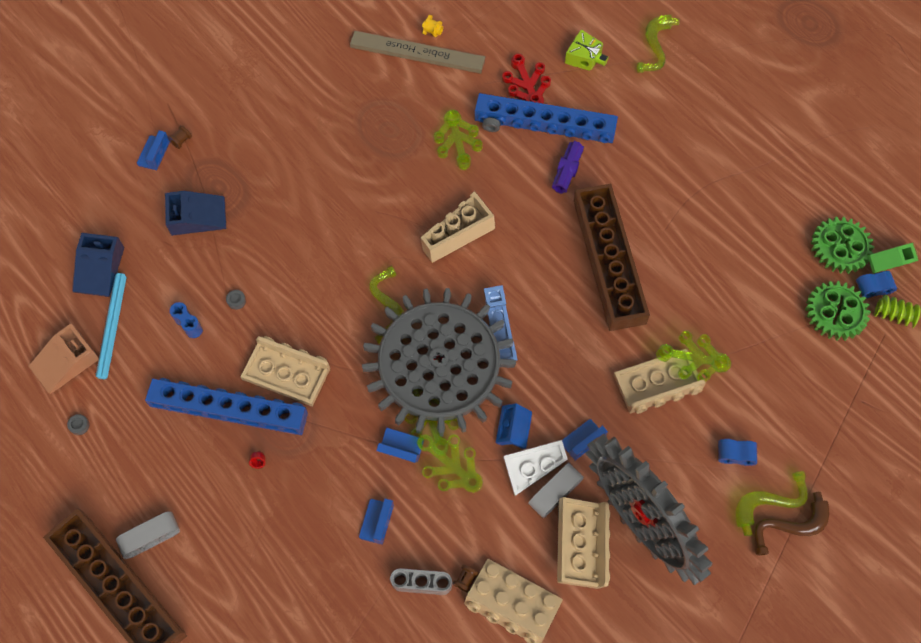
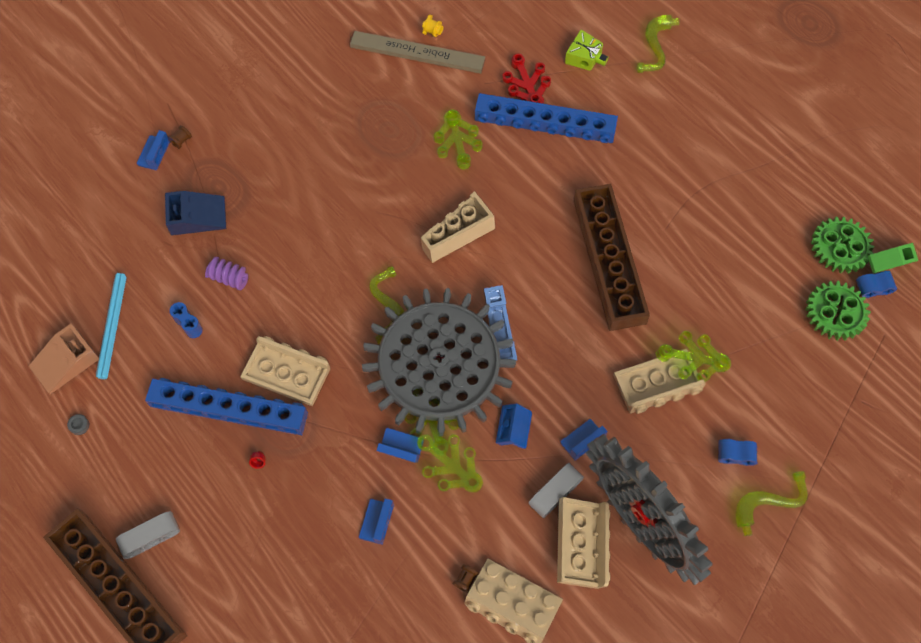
dark blue slope [72,233,125,297] -> none
dark grey tile [226,290,246,310] -> none
light grey beam [390,569,452,595] -> none
dark grey tile [482,118,501,132] -> none
white wing [503,440,568,496] -> none
dark purple piece [552,141,584,194] -> none
reddish brown animal [754,492,830,556] -> none
lime piece [874,295,921,328] -> none
none -> medium lavender piece [205,256,248,291]

